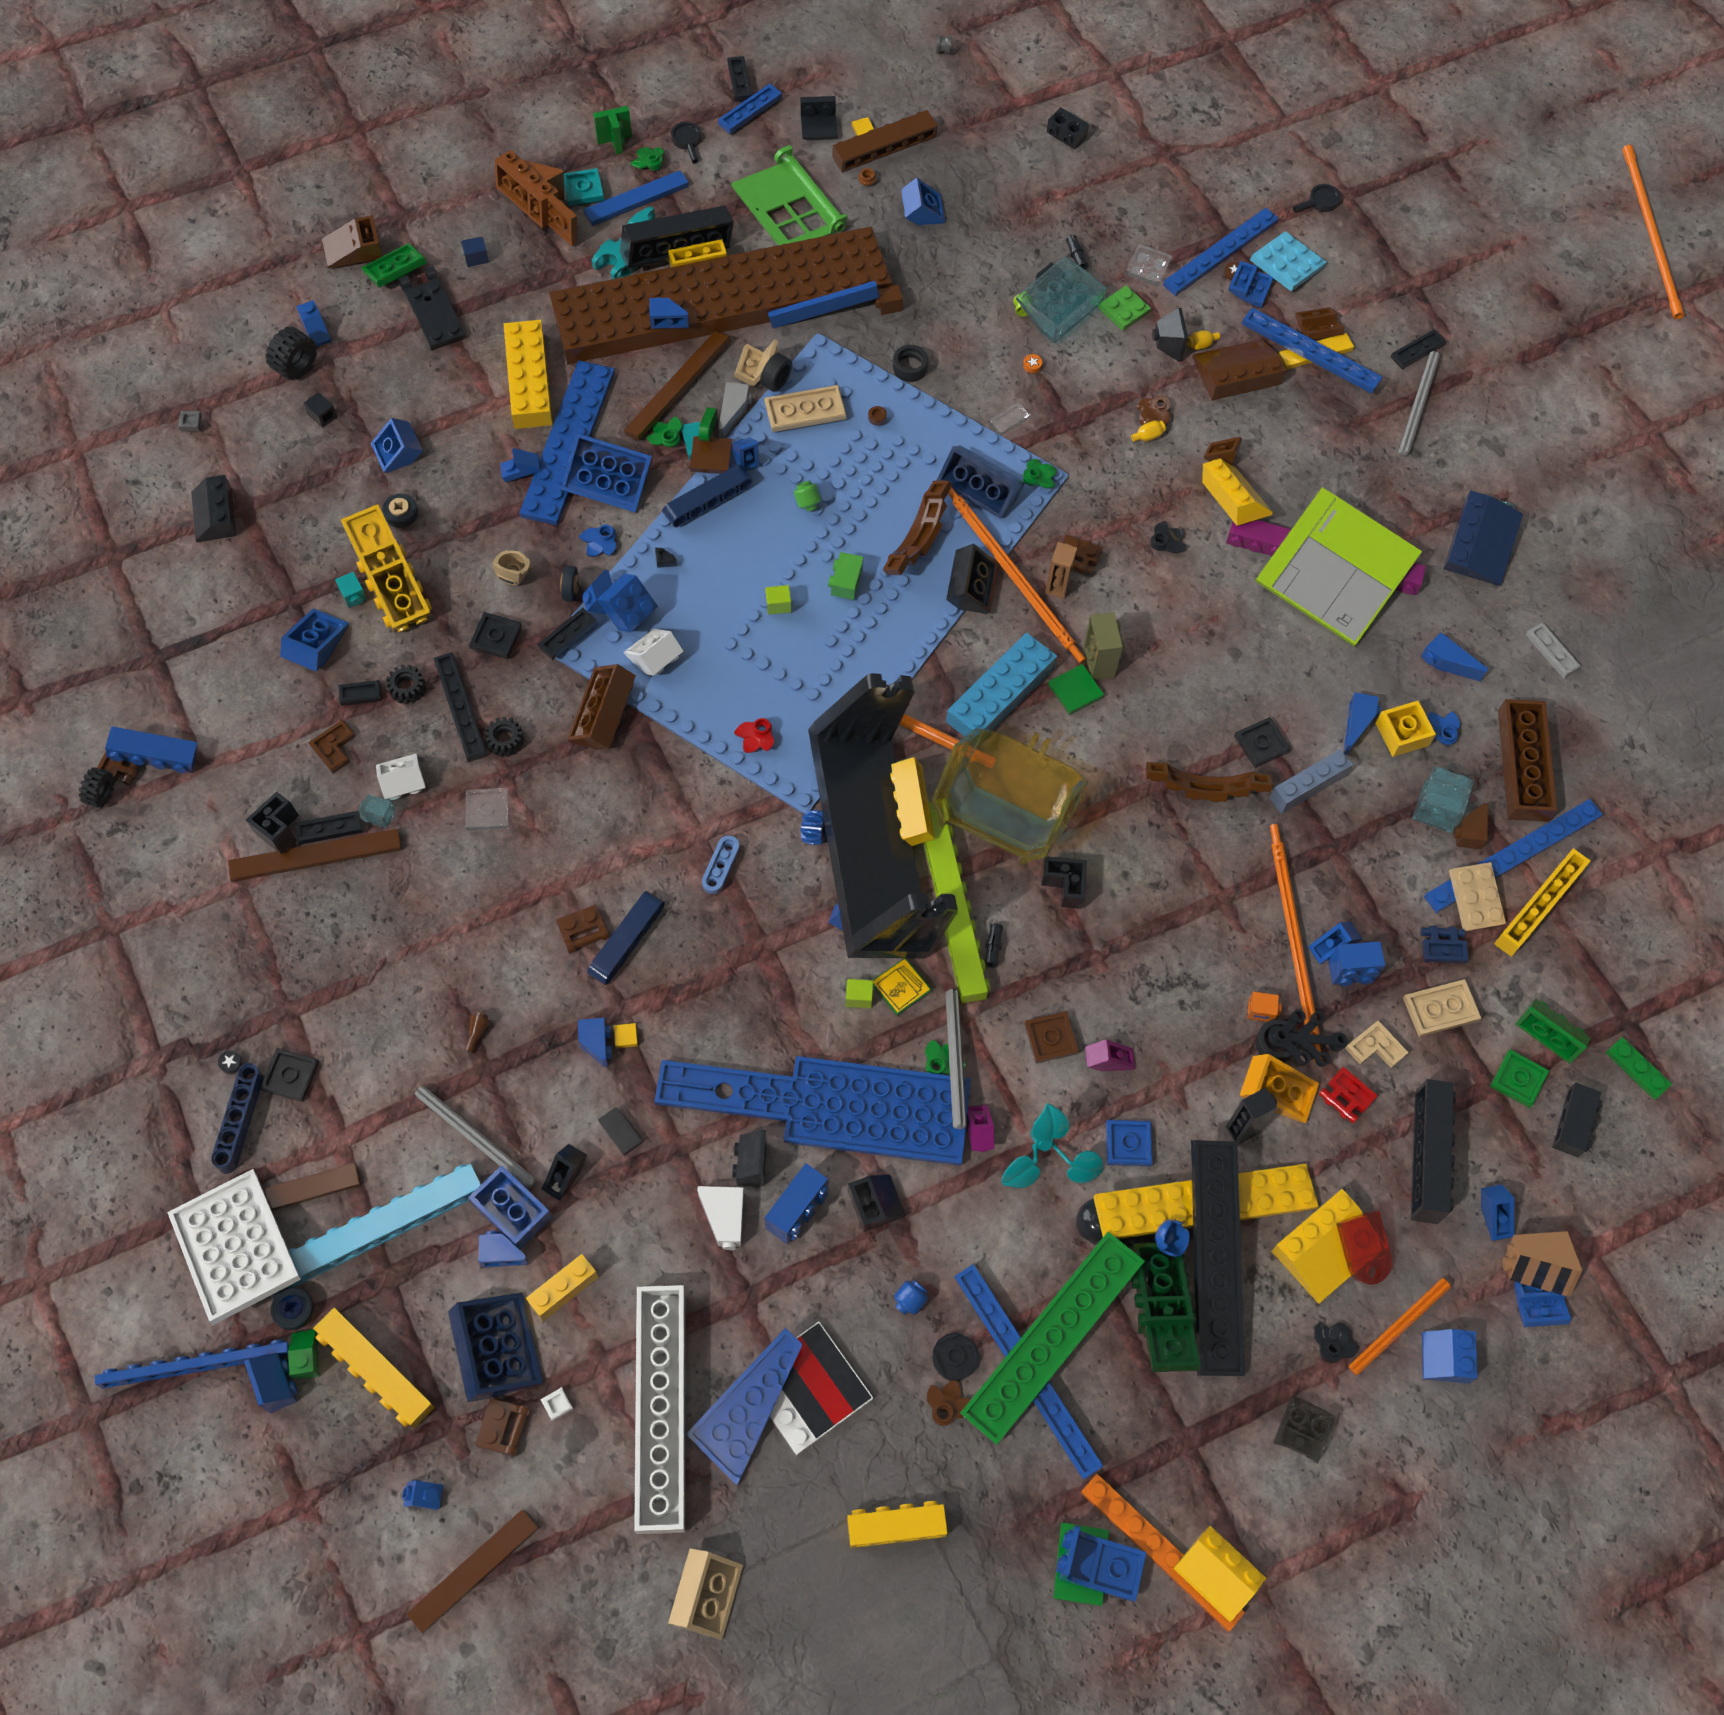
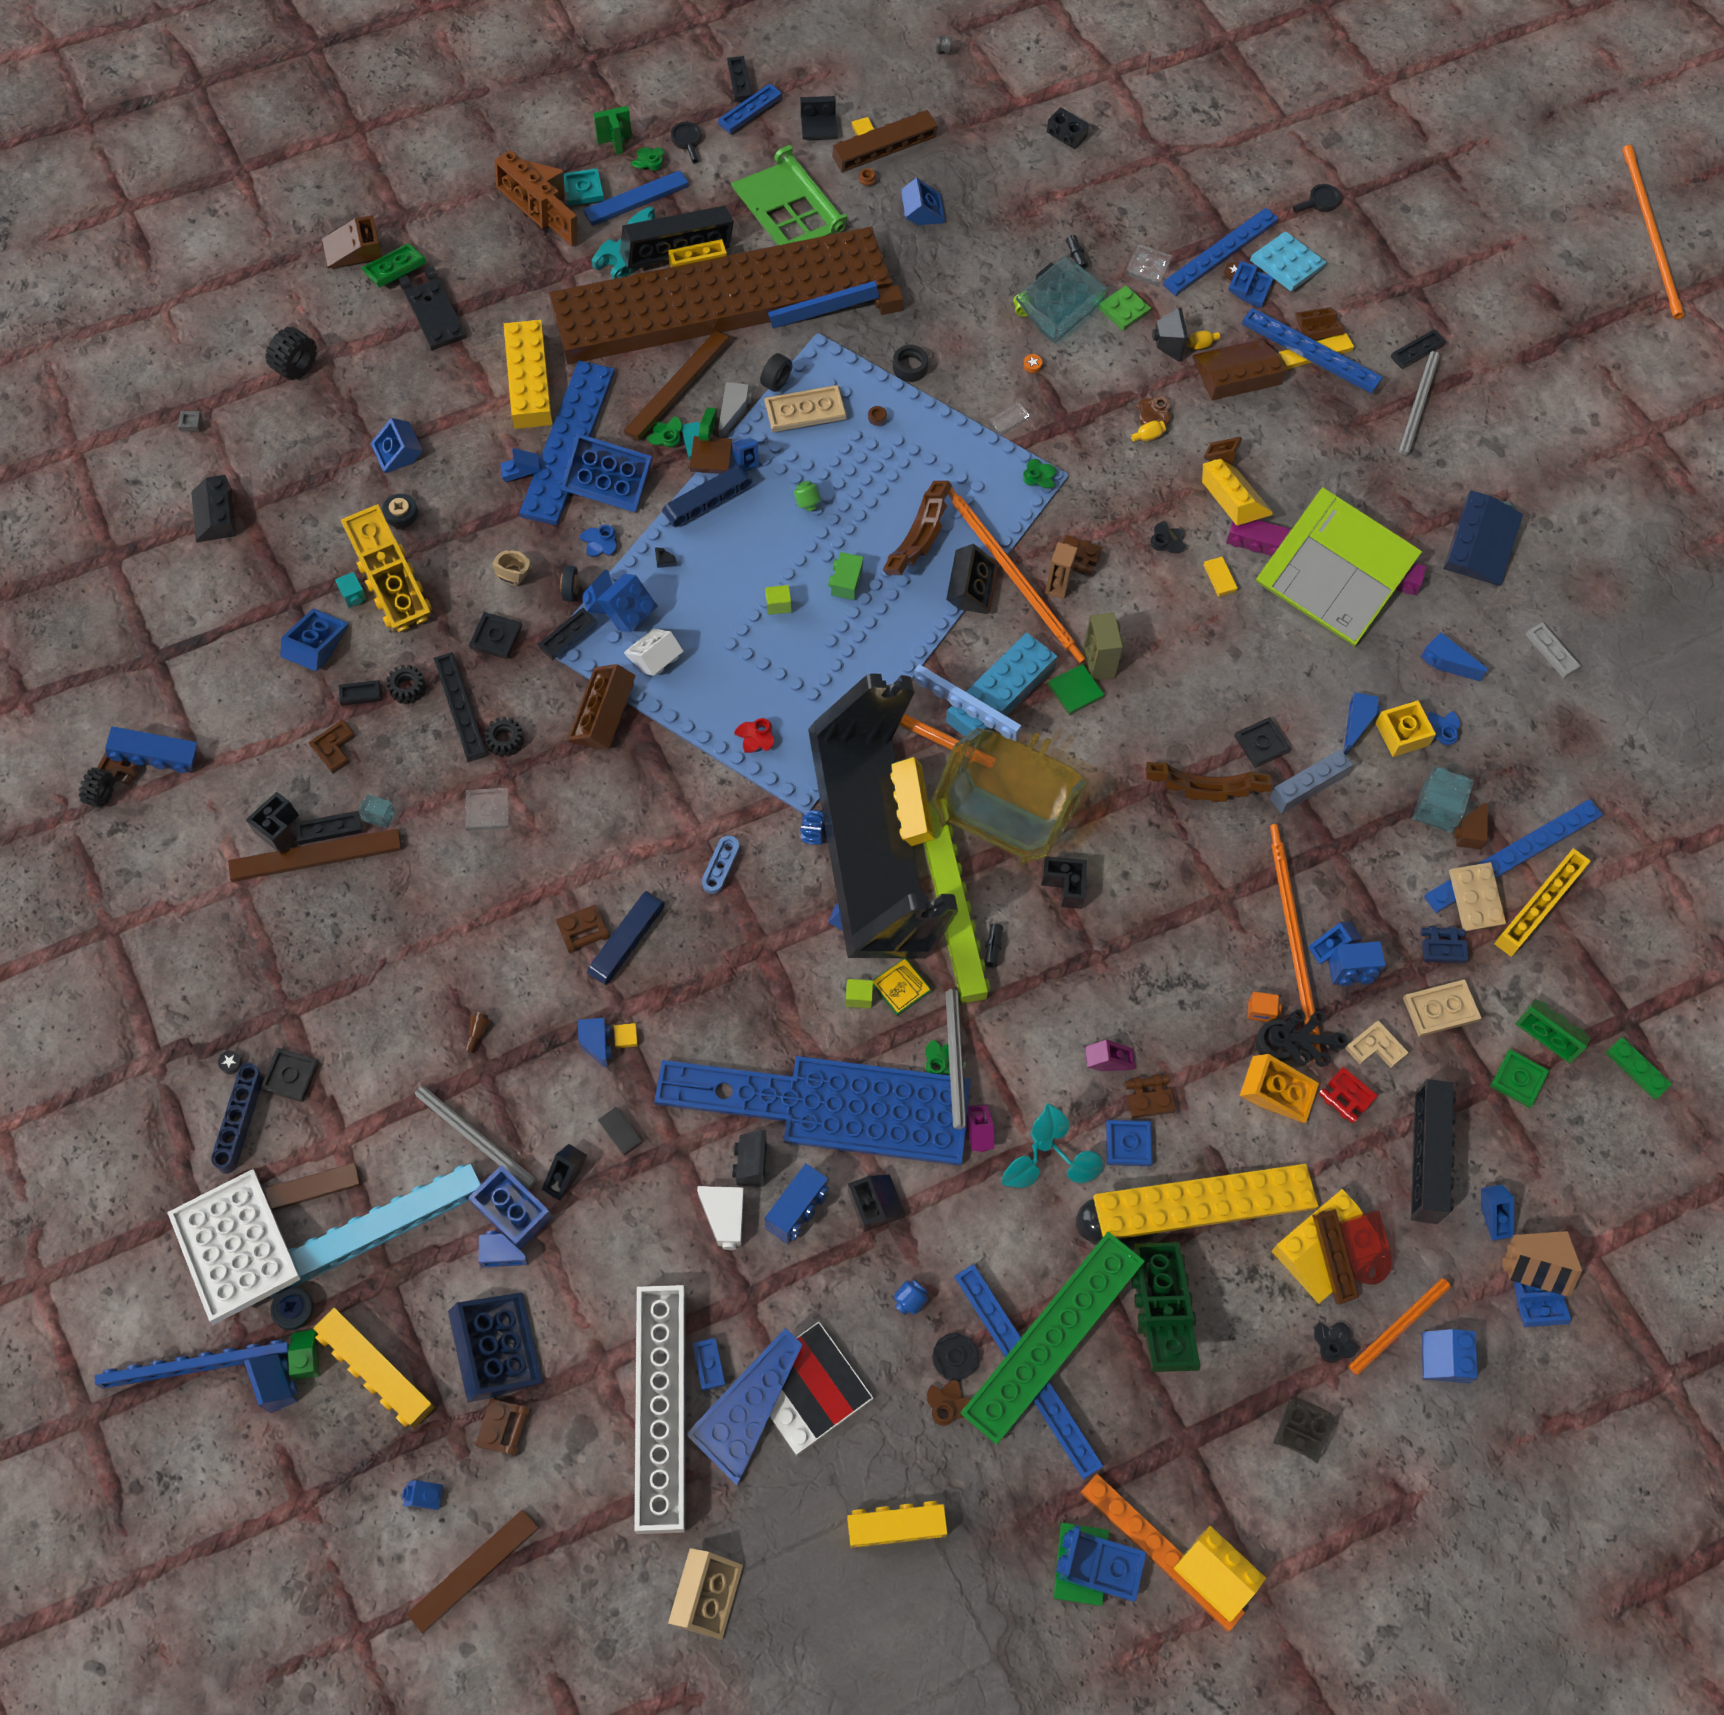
blue slope [296,300,331,347] -> none
black brick [304,392,337,428] -> none
white slope [376,754,426,800] -> none
dark blue panel [461,237,489,267] -> none
yellow brick [526,1254,599,1322] -> none
white tile [541,1387,573,1422] -> none
blue slope [649,297,689,329] -> none
tan bracket [734,339,779,387] -> none
dark blue slope [936,445,1025,519] -> none
reddish brown plate [1024,1011,1079,1064] -> none
blue hair [1155,1219,1190,1257] -> none
black plate [1191,1140,1245,1376] -> none
black brick [1226,1088,1278,1146] -> none
reddish brown brick [1498,699,1557,822] -> none
black brick [1552,1082,1602,1157] -> none
none -> blue plate [692,1338,725,1391]
none -> light blue plate [915,664,1021,742]
none -> reddish brown plate [1124,1074,1176,1119]
none -> yellow tile [1203,556,1238,597]
none -> reddish brown tile [1312,1208,1359,1305]

